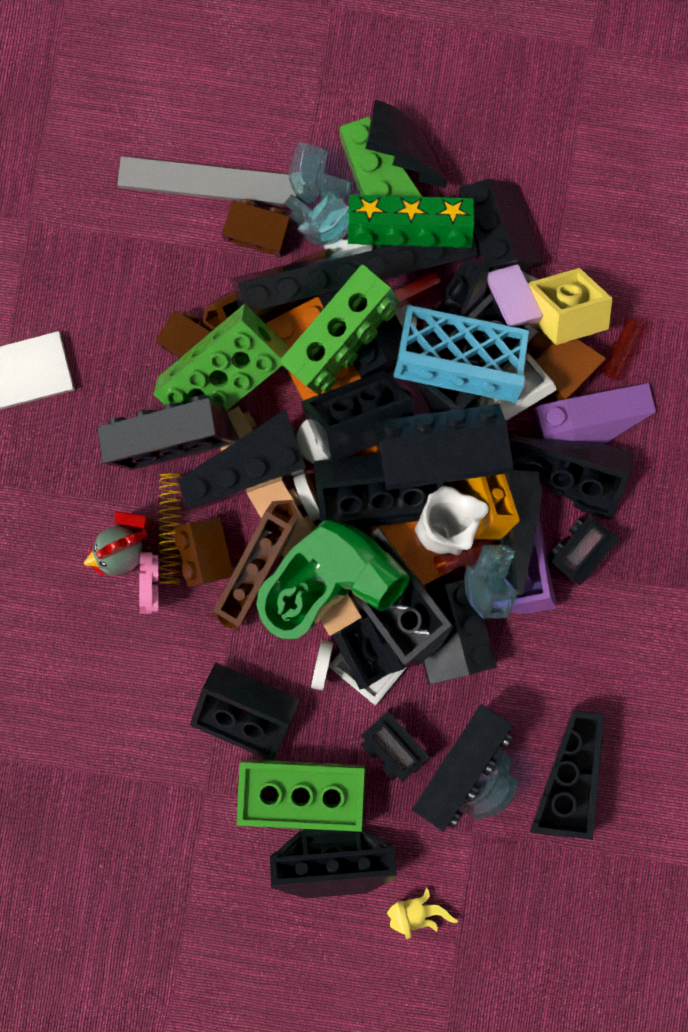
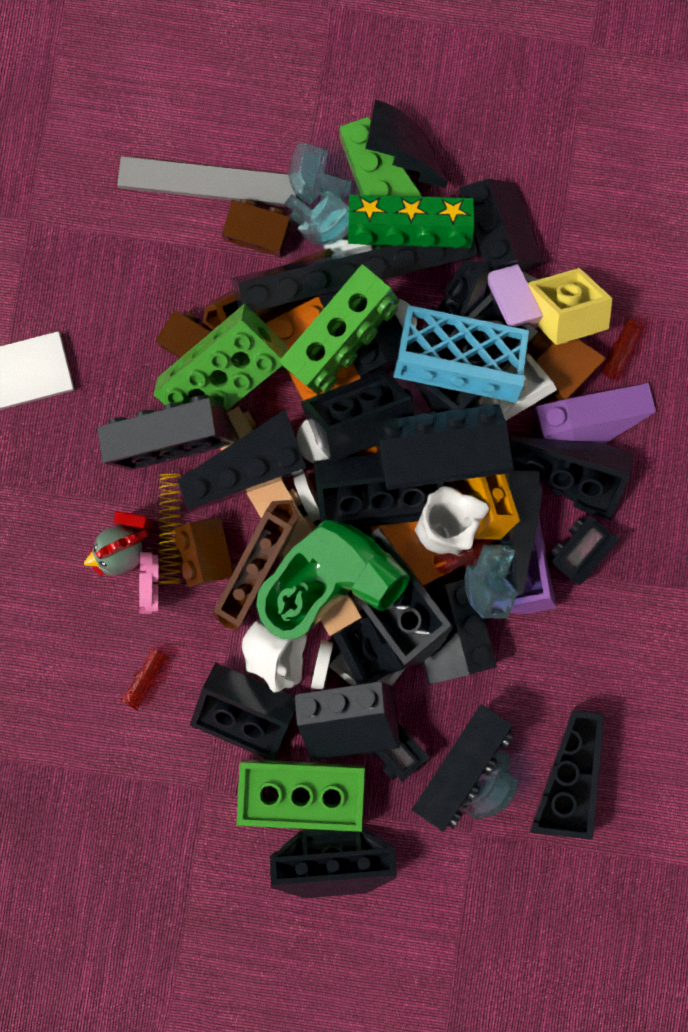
light yellow piece [387,888,458,939] -> none
red tile [393,273,441,309] -> none
none -> clear red pin [121,647,169,710]
none -> white piece [242,620,307,692]
none -> black slope [295,681,400,760]

